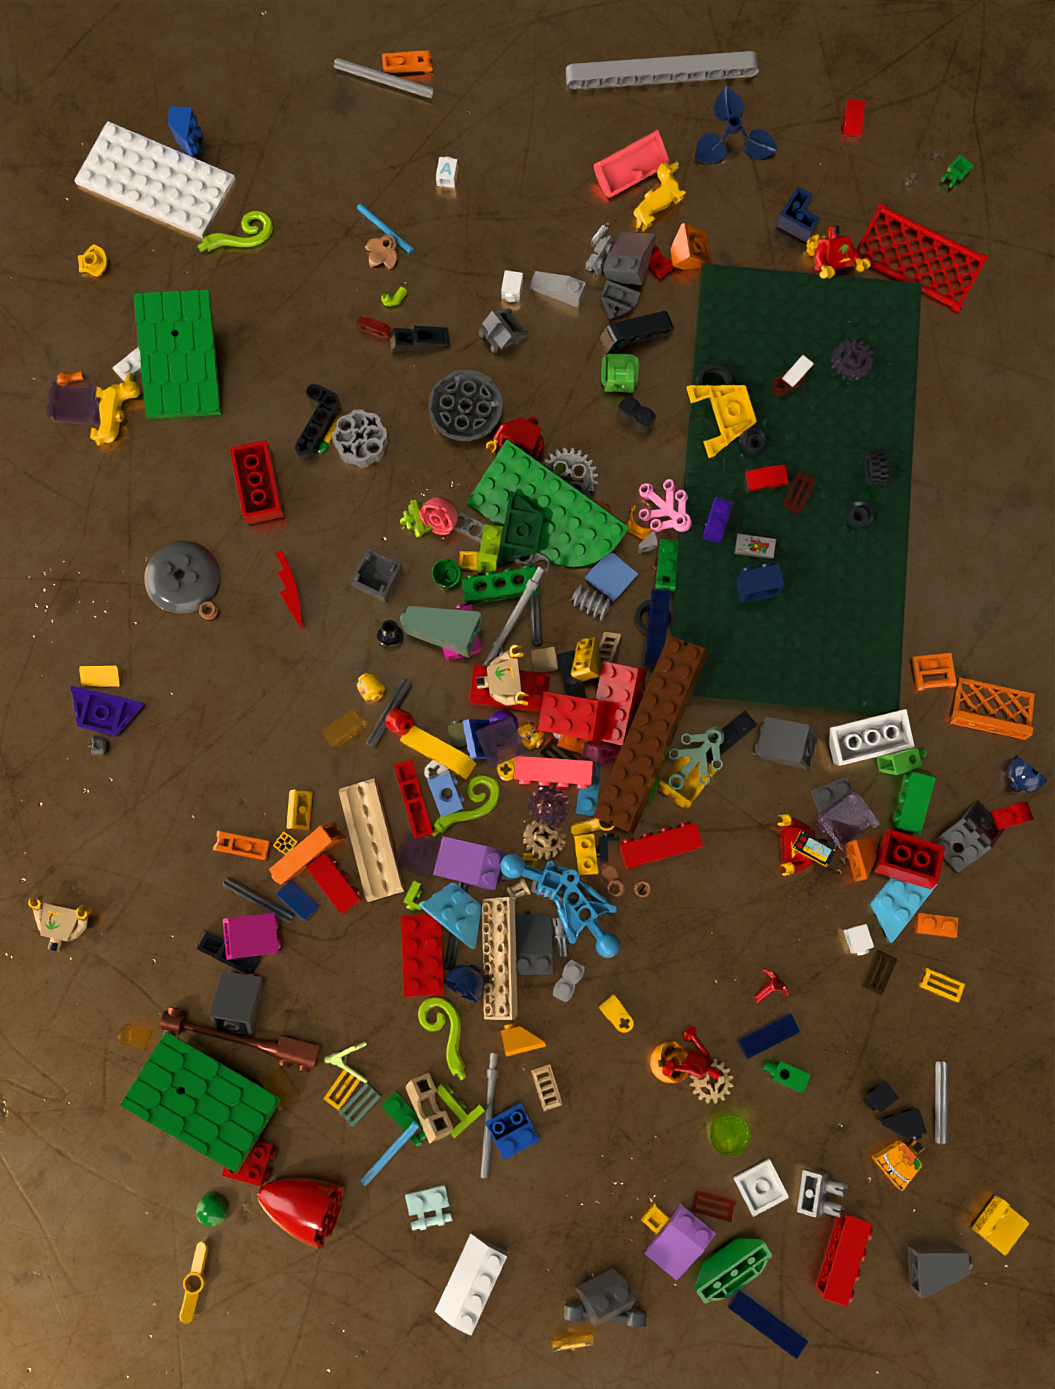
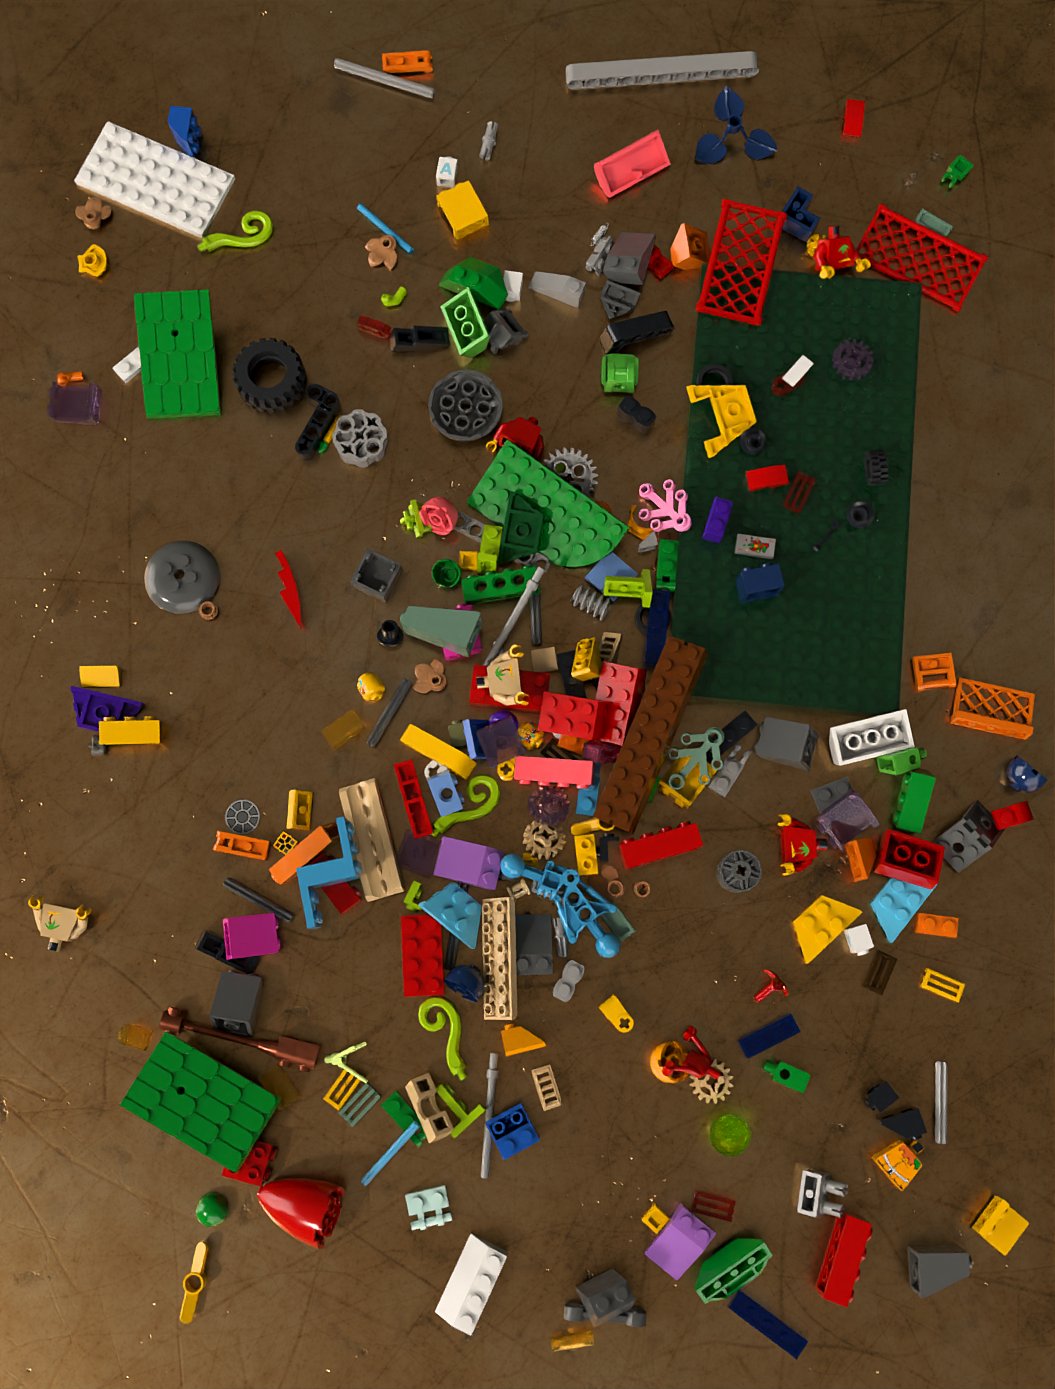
yellow animal [90,373,140,446] -> none
red brick [229,440,284,525] -> none
blue slope [276,880,320,921] -> none
red head [385,708,414,735] -> none
yellow animal [634,162,686,232] -> none
white plate [733,1158,789,1217] -> none
tile [792,830,837,867] -> none
none -> medium nougat plate [76,197,112,229]
none -> yellow brick [99,716,160,745]
none -> sticker [225,800,260,834]
none -> black tyre [232,338,307,413]
none -> dark azure bracket [296,817,362,930]
none -> medium nougat plate [412,659,447,694]
none -> yellow panel [436,180,489,240]
none -> green wedge [439,257,508,310]
none -> bright green slope [440,287,490,358]
none -> light grey pin [479,121,499,160]
none -> sand green tile [600,899,636,942]
none -> lime bracket [603,569,653,608]
none -> red door [695,199,787,326]
none -> light grey hinge [708,743,752,798]
none -> dark grey wheel [716,850,762,893]
none -> yellow wing [793,895,863,964]
none -> black hinge [812,521,840,552]
none -> sand green tile [915,208,954,237]

